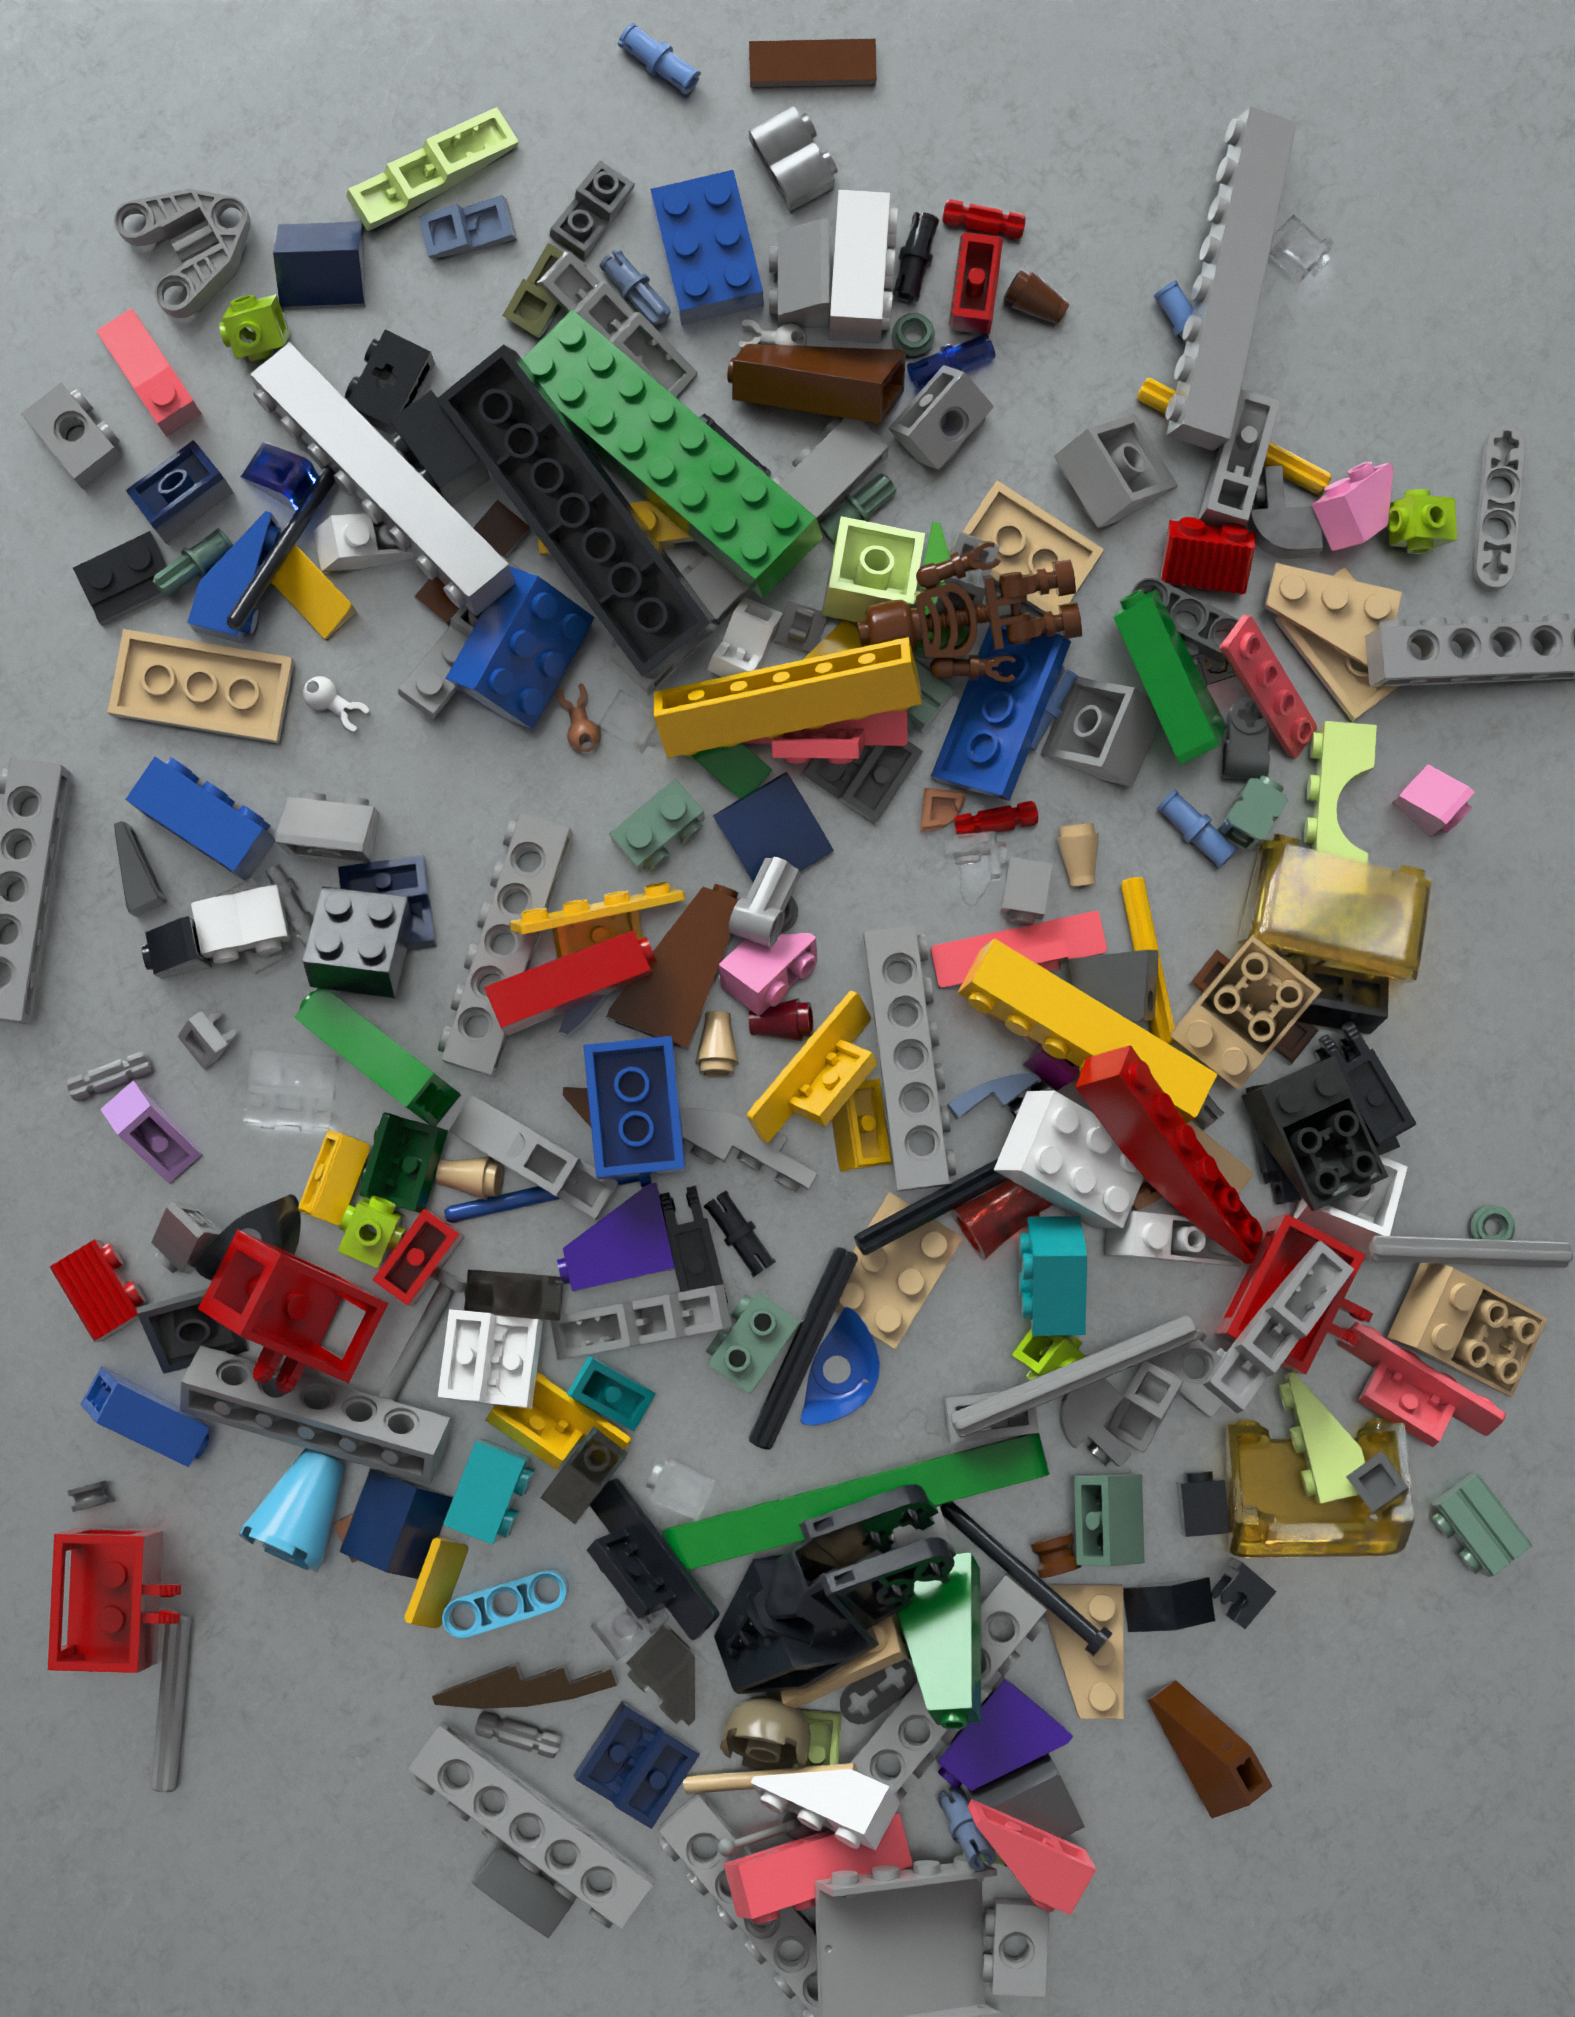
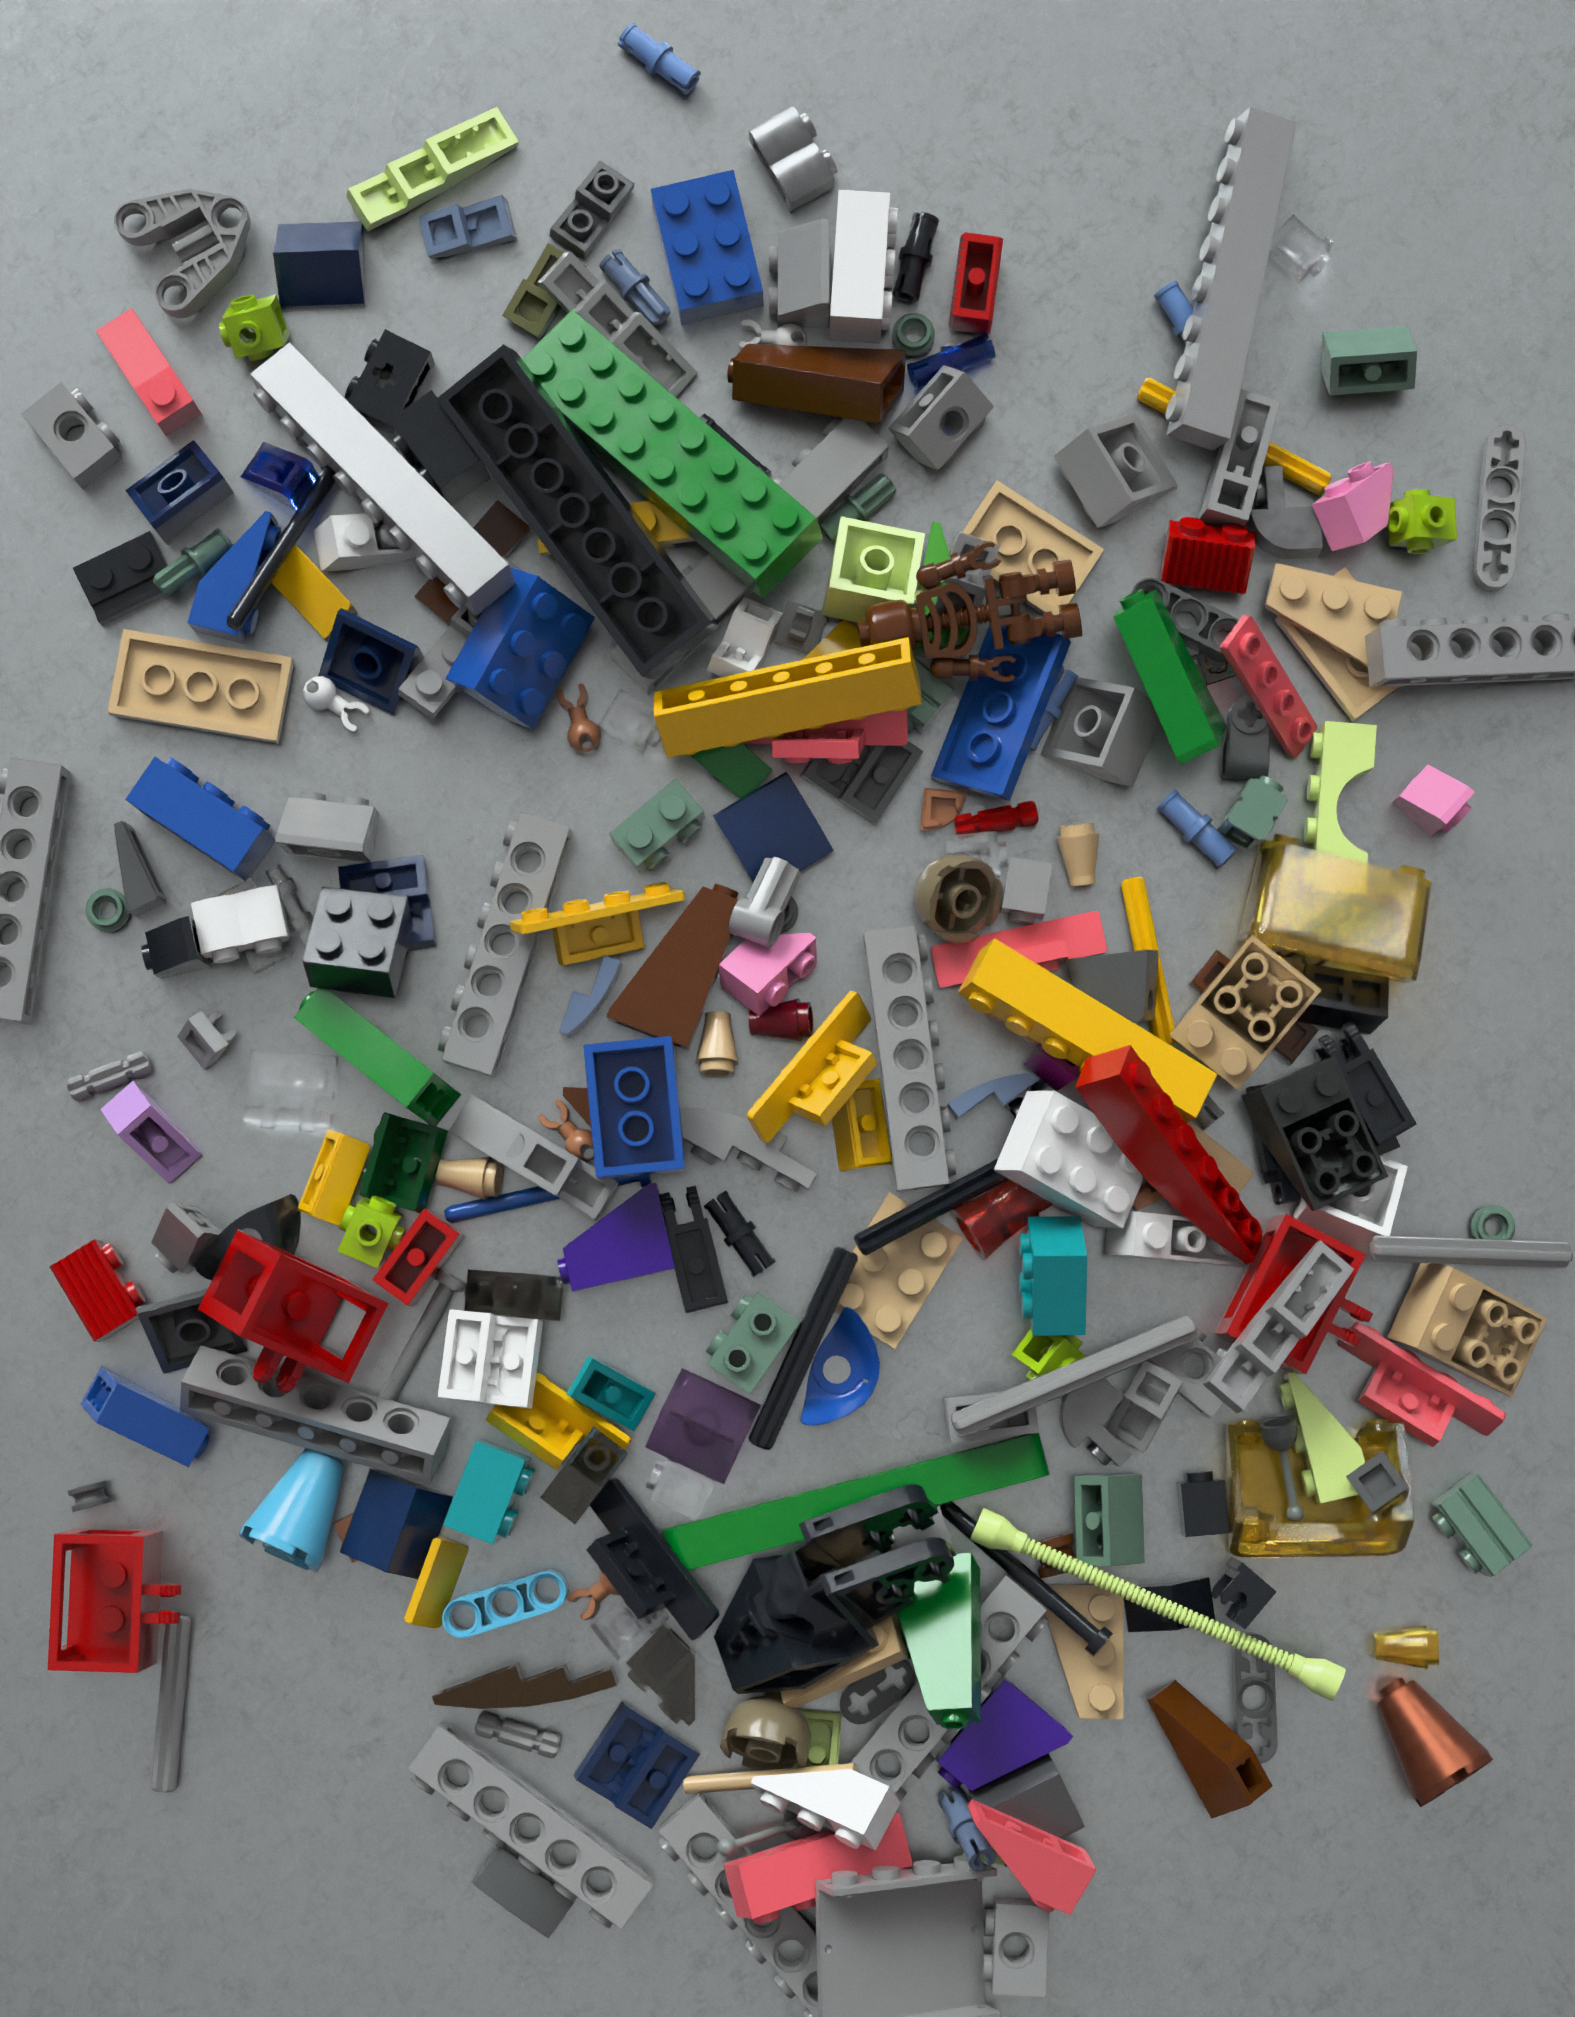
red slope [484,930,656,1036] -> none
light grey slope [550,1284,732,1360] -> none
reddish brown tile [749,38,877,87] -> none
red axle [942,199,1026,239] -> none
reddish brown cone [1004,268,1070,325] -> none
none -> sand green plate [86,888,130,932]
none -> dark blue slope [318,608,424,715]
none -> nougat arm [538,1100,594,1163]
none -> nougat arm [567,1572,620,1620]
none -> clear purple slope [645,1368,761,1484]
none -> dark tan cylinder [914,853,1003,944]
none -> yellowish green hose [970,1508,1346,1701]
none -> dark grey beam [1232,1632,1278,1764]
none -> hinge [1260,1416,1304,1522]
none -> sand green brick [1321,326,1417,396]
none -> clear yellow cone [1376,1625,1439,1670]
none -> copper cone [1377,1677,1493,1807]

